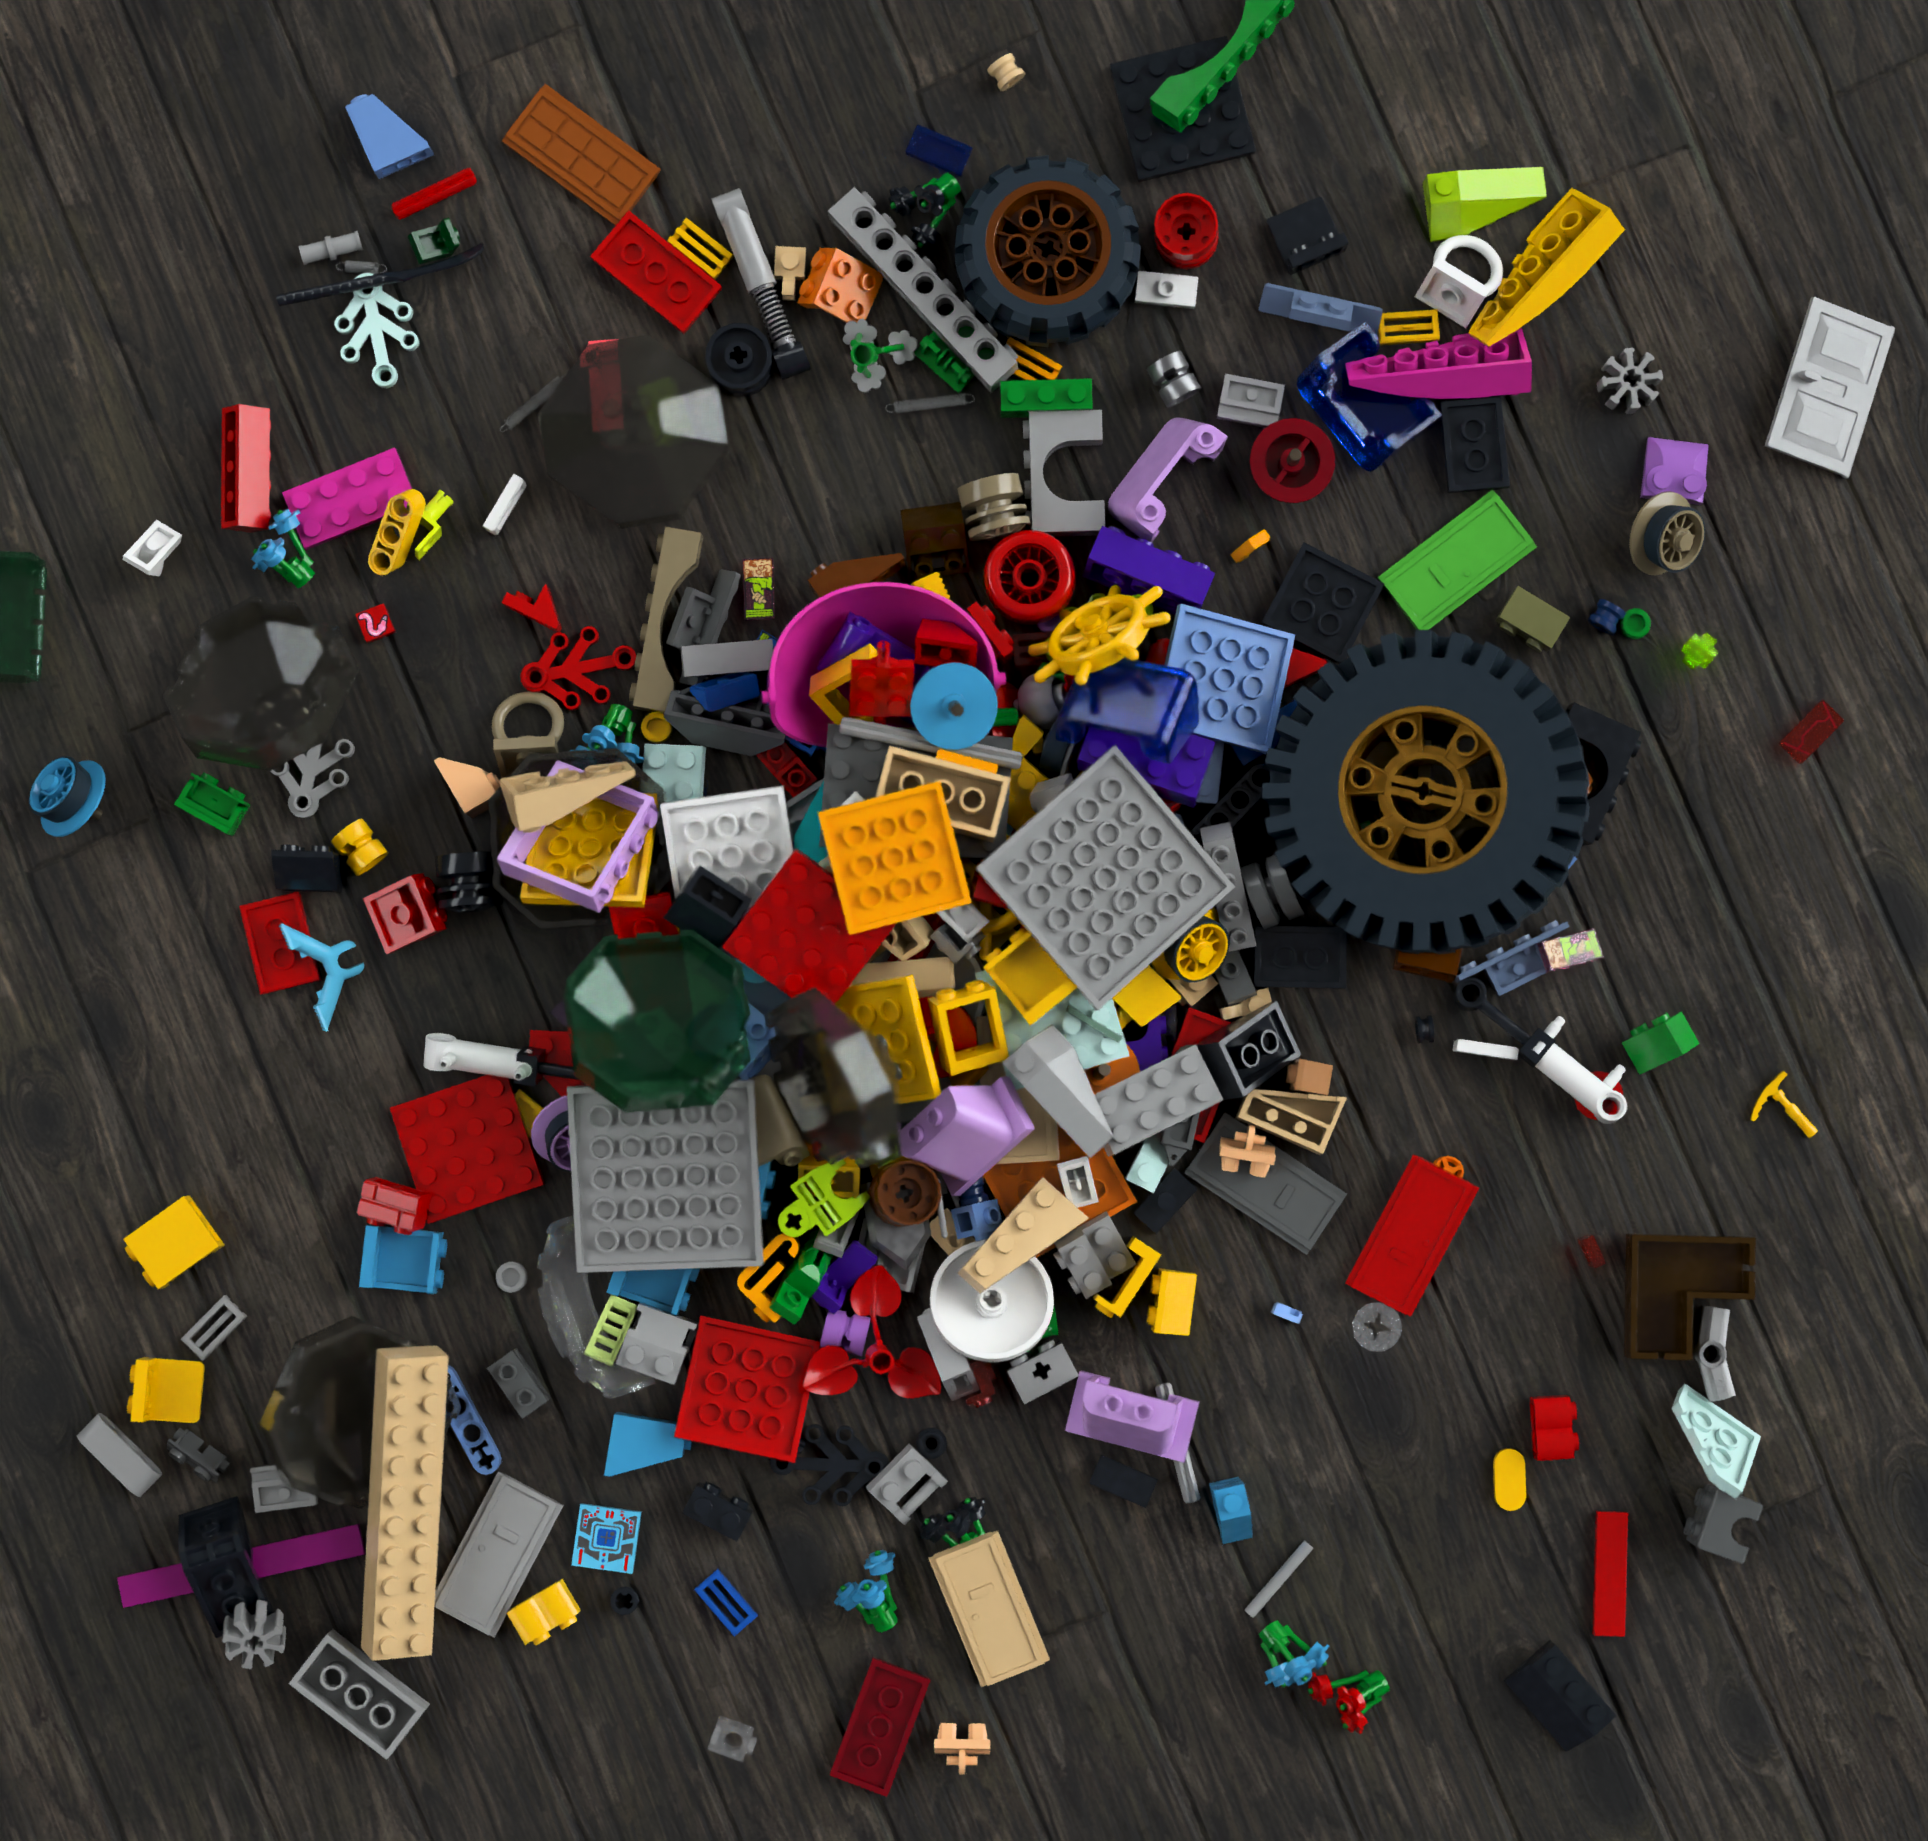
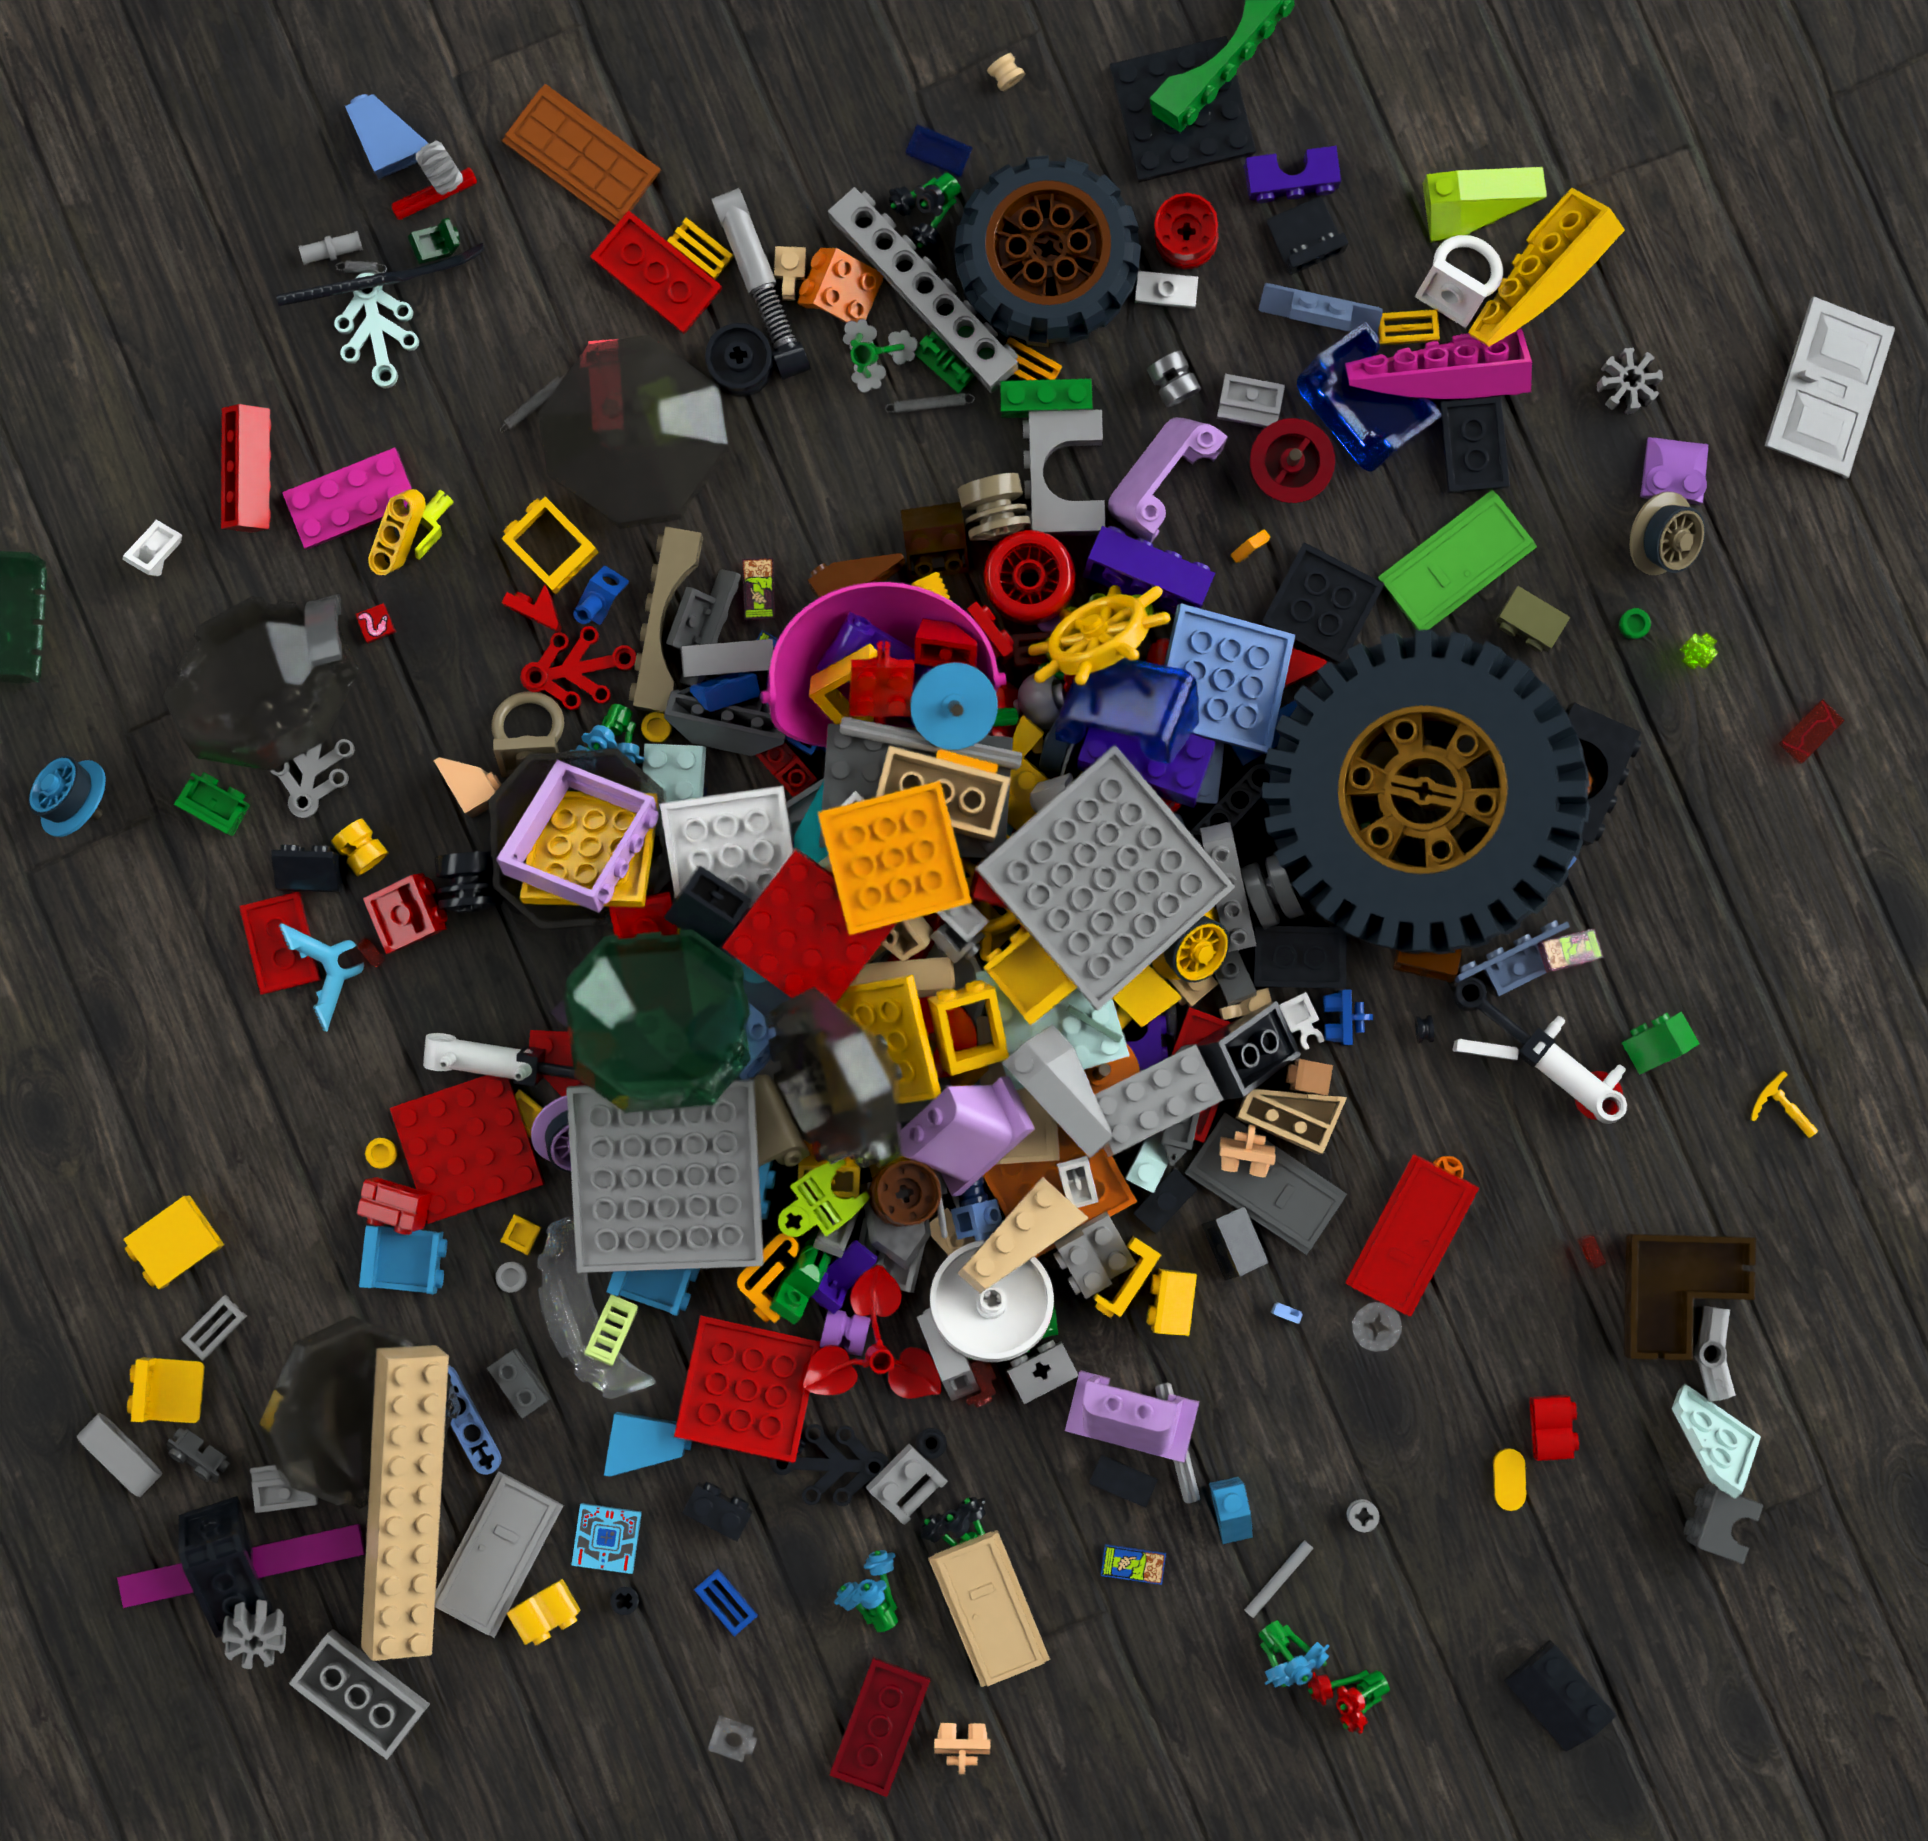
plant [251,509,315,589] -> none
white tile [483,474,527,536] -> none
tan wedge [499,761,635,833] -> none
light grey piece [616,1303,698,1385] -> none
dark blue wheel [1587,599,1626,635] -> none
red tile [1592,1511,1628,1637] -> none
none -> dark grey slope [305,594,342,667]
none -> clear red tile [357,937,385,967]
none -> yellow tile [365,1138,397,1169]
none -> light grey gear [415,140,463,195]
none -> yellow tile [500,1214,542,1255]
none -> yellow window [502,496,599,594]
none -> blue bracket [573,566,629,625]
none -> tile [1101,1544,1166,1585]
none -> panel [1201,1207,1268,1281]
none -> dark purple arch [1244,146,1341,203]
none -> white plate [1279,992,1324,1050]
none -> blue hips [1323,990,1373,1046]
none -> light grey wheel [1346,1499,1380,1533]

